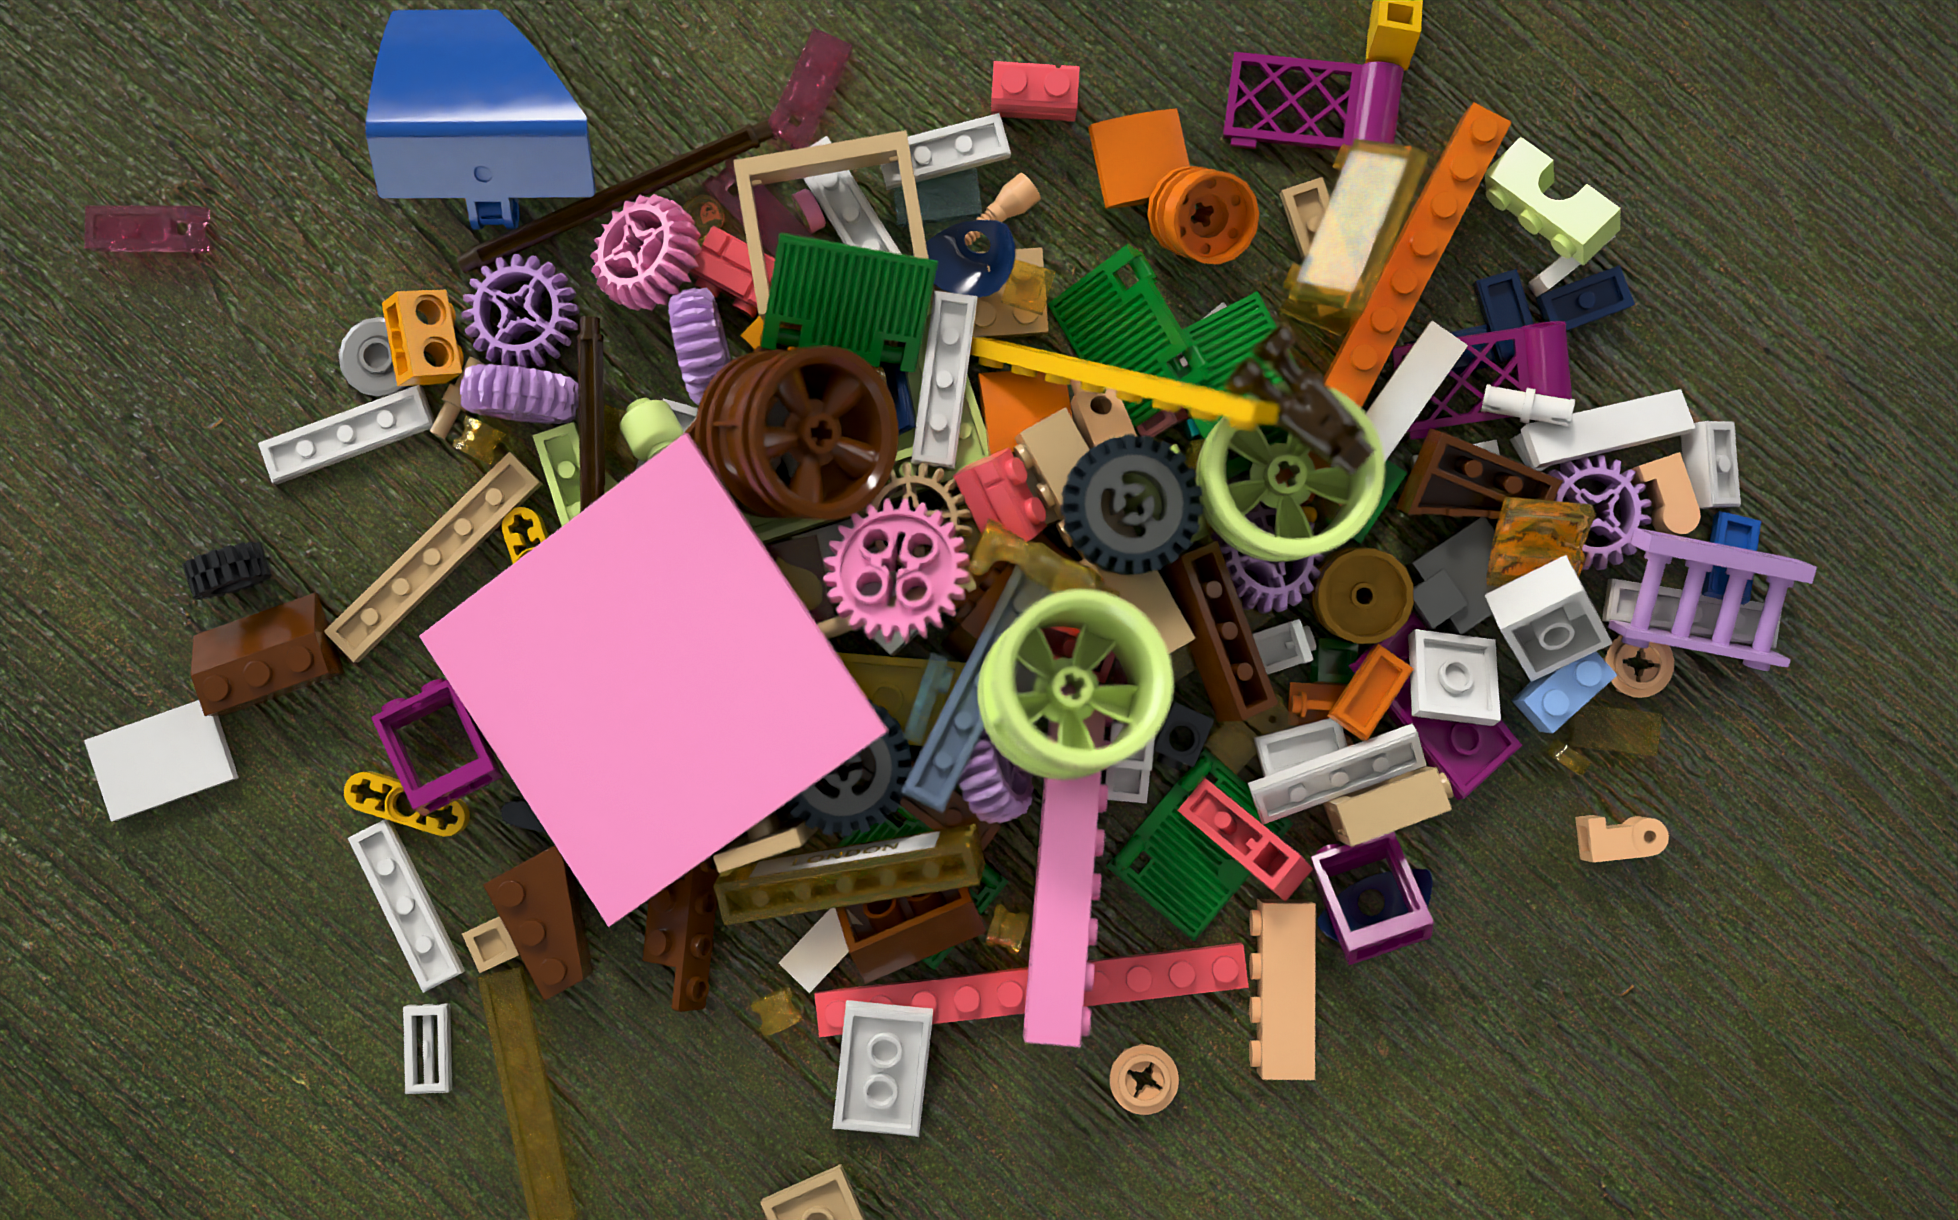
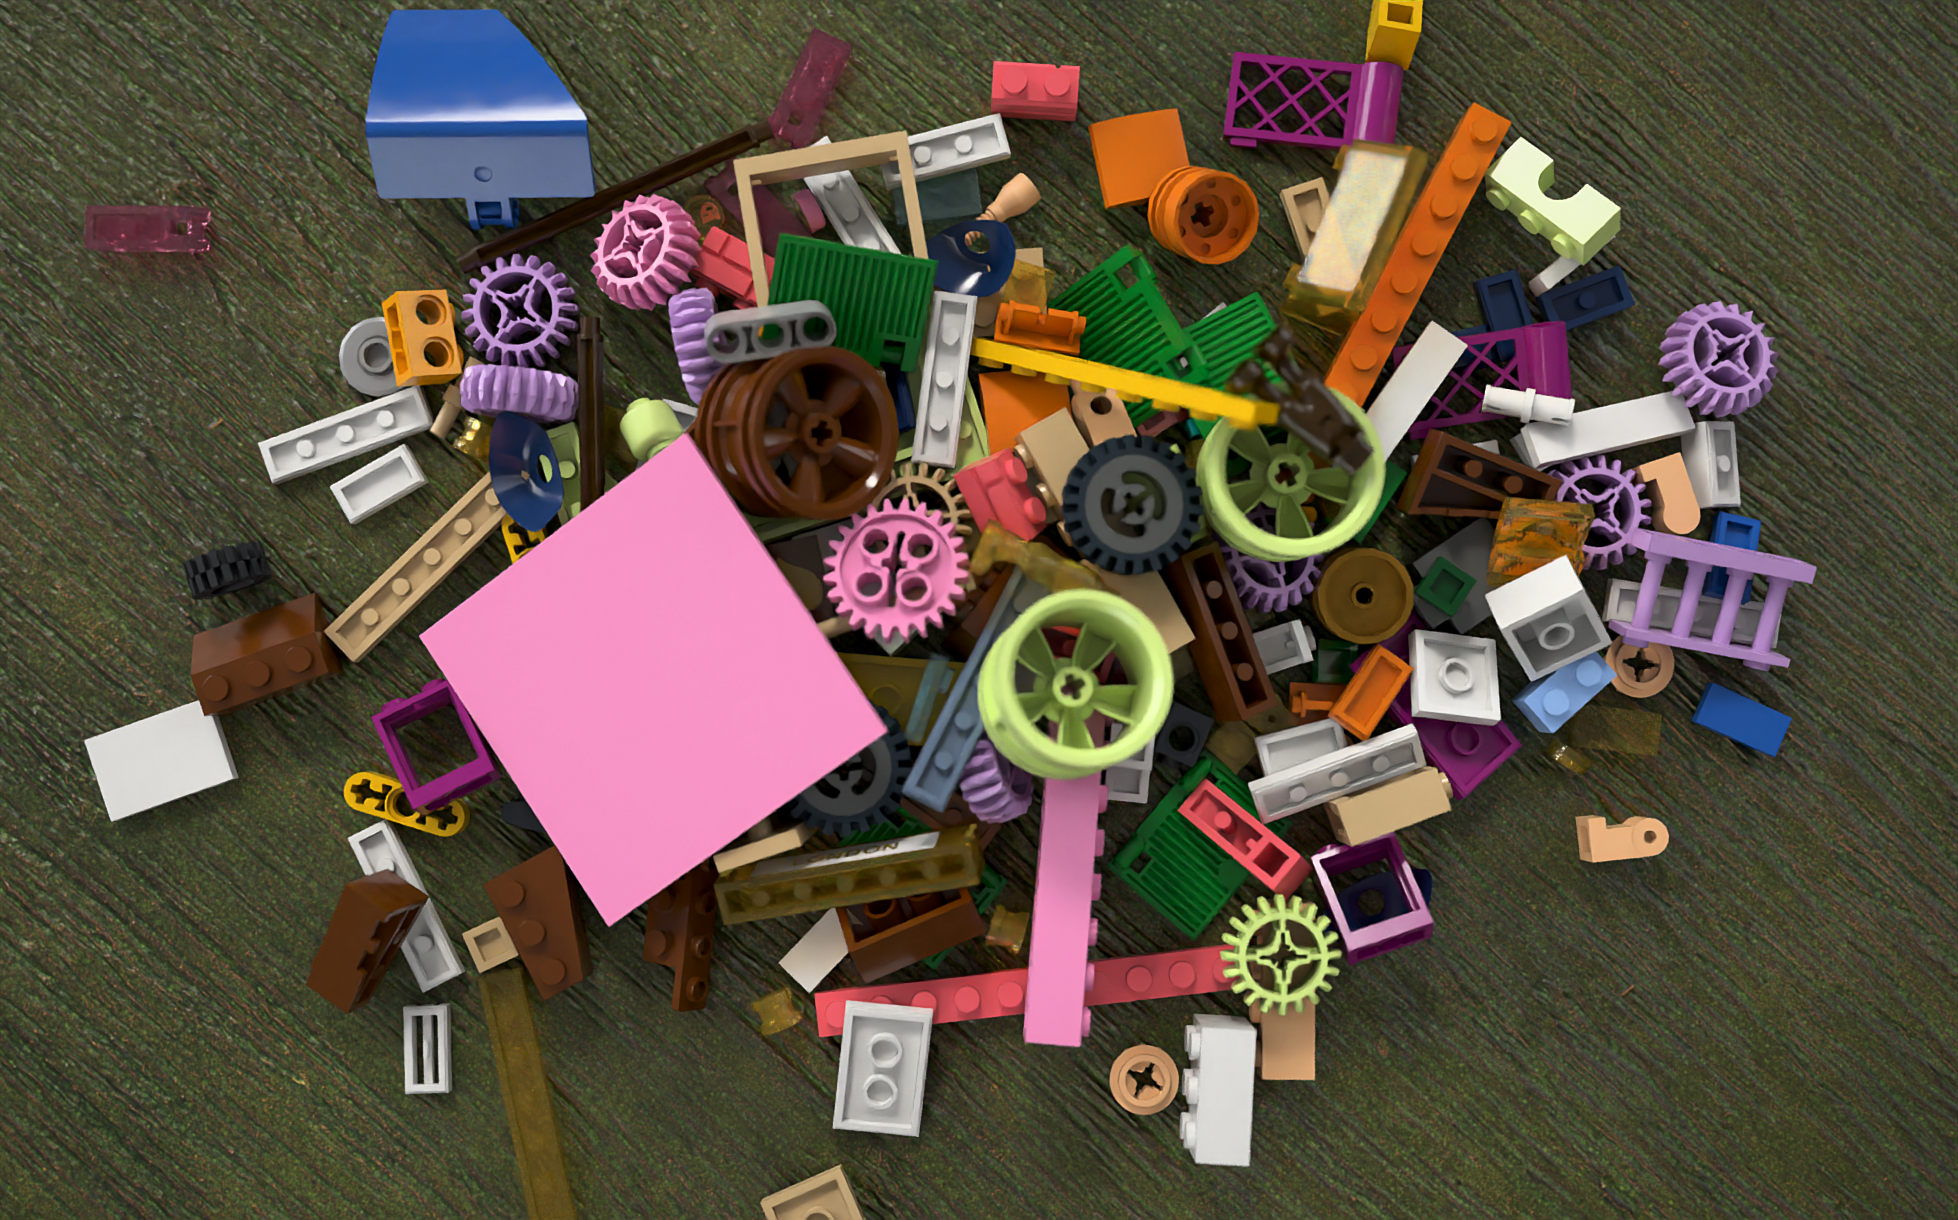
none -> reddish brown wedge [306,868,429,1014]
none -> white tile [330,444,429,524]
none -> dark blue piece [489,411,564,532]
none -> light grey beam [704,300,836,363]
none -> orange hinge [994,300,1086,356]
none -> white brick [1180,1014,1256,1166]
none -> yellowish green gear [1220,894,1341,1016]
none -> dark green plate [1413,556,1477,618]
none -> lavender gear [1658,301,1779,418]
none -> blue tile [1691,682,1792,757]

